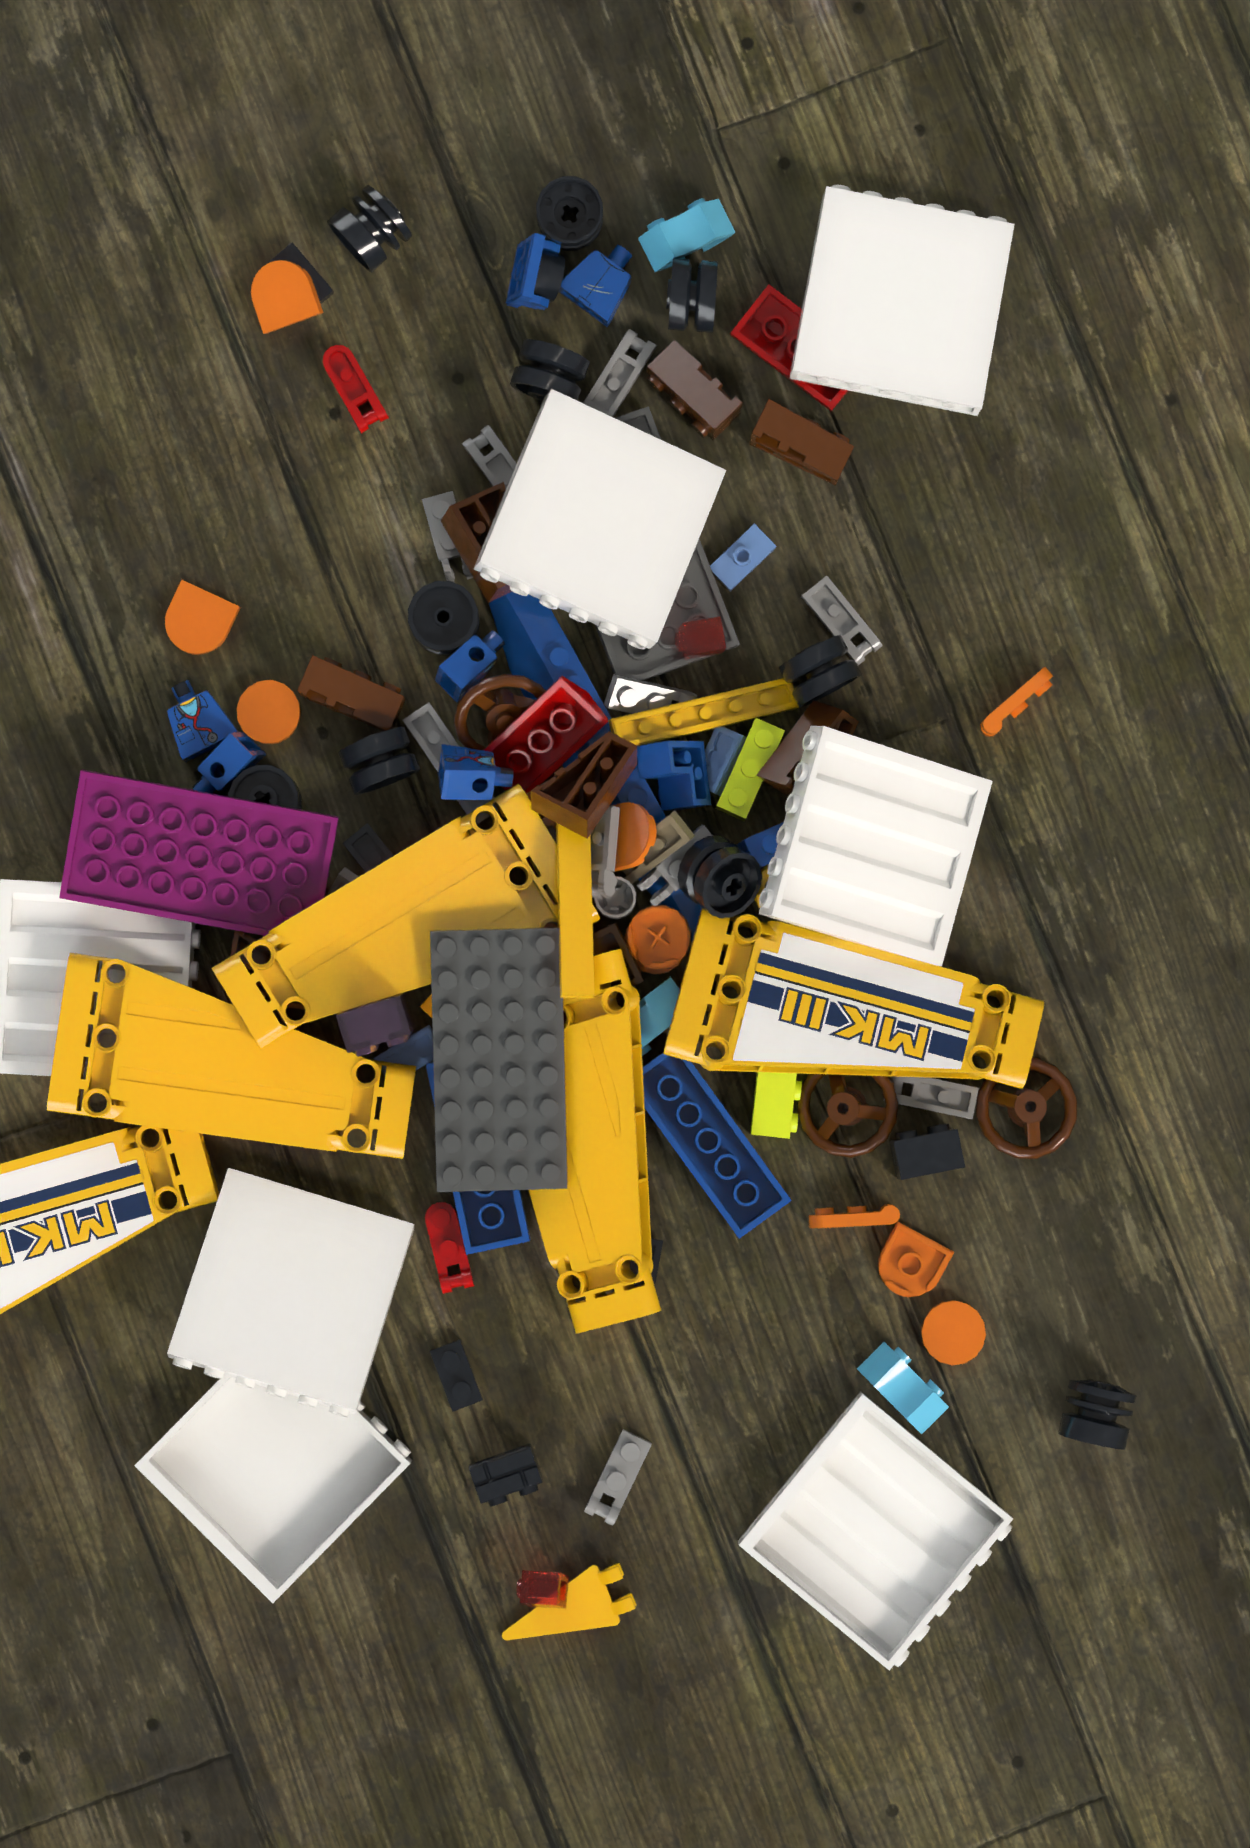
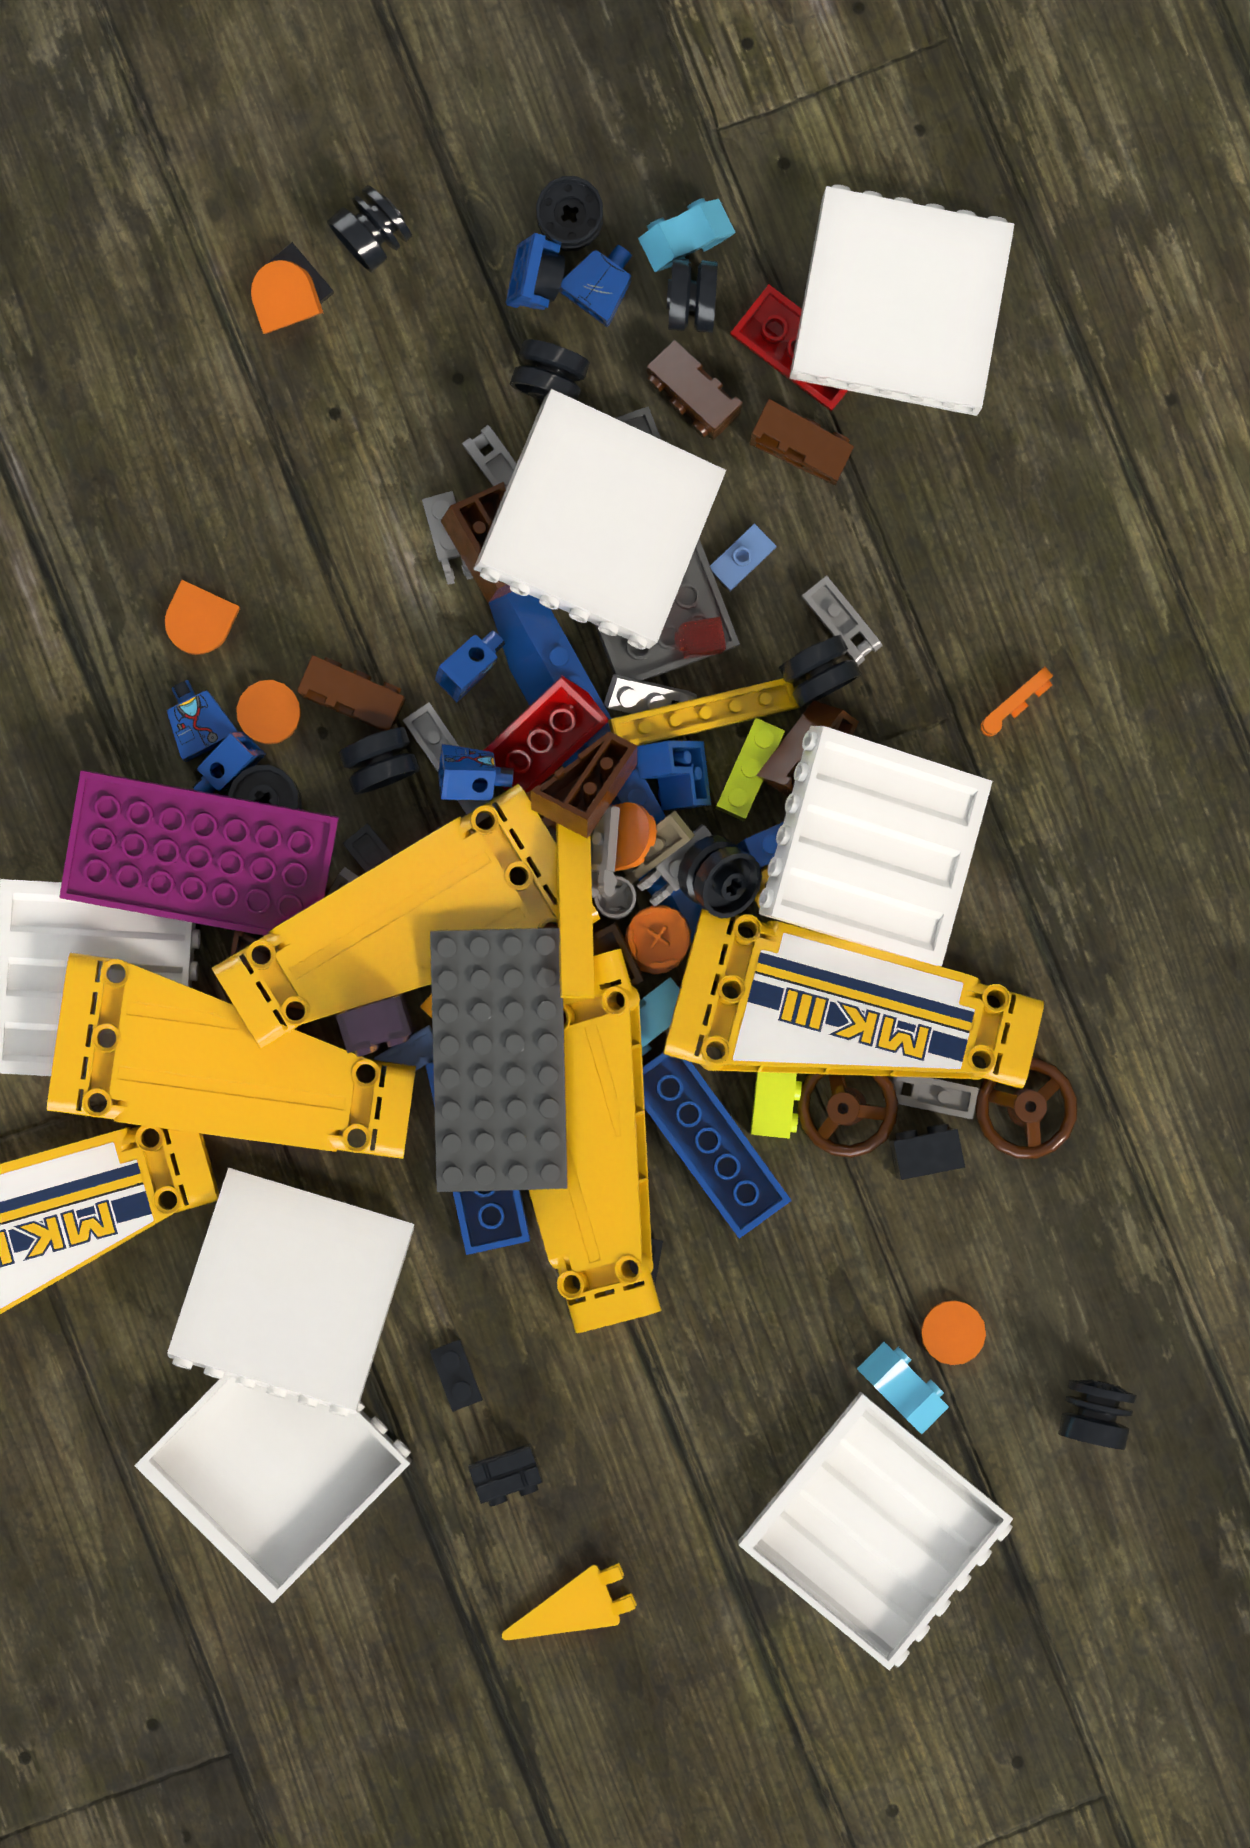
red plate [323,345,389,433] -> none
black wheel [408,581,480,656] -> none
red plate [425,1202,474,1294] -> none
reddish brown piece [454,674,546,750] -> none
clear red brick [517,1570,569,1609] -> none
light grey plate [583,329,657,417] -> none
light grey plate [584,1429,652,1526] -> none
medium blue plate [705,727,747,796] -> none
orange plate [809,1204,900,1228] -> none
orange tile [878,1221,954,1297] -> none

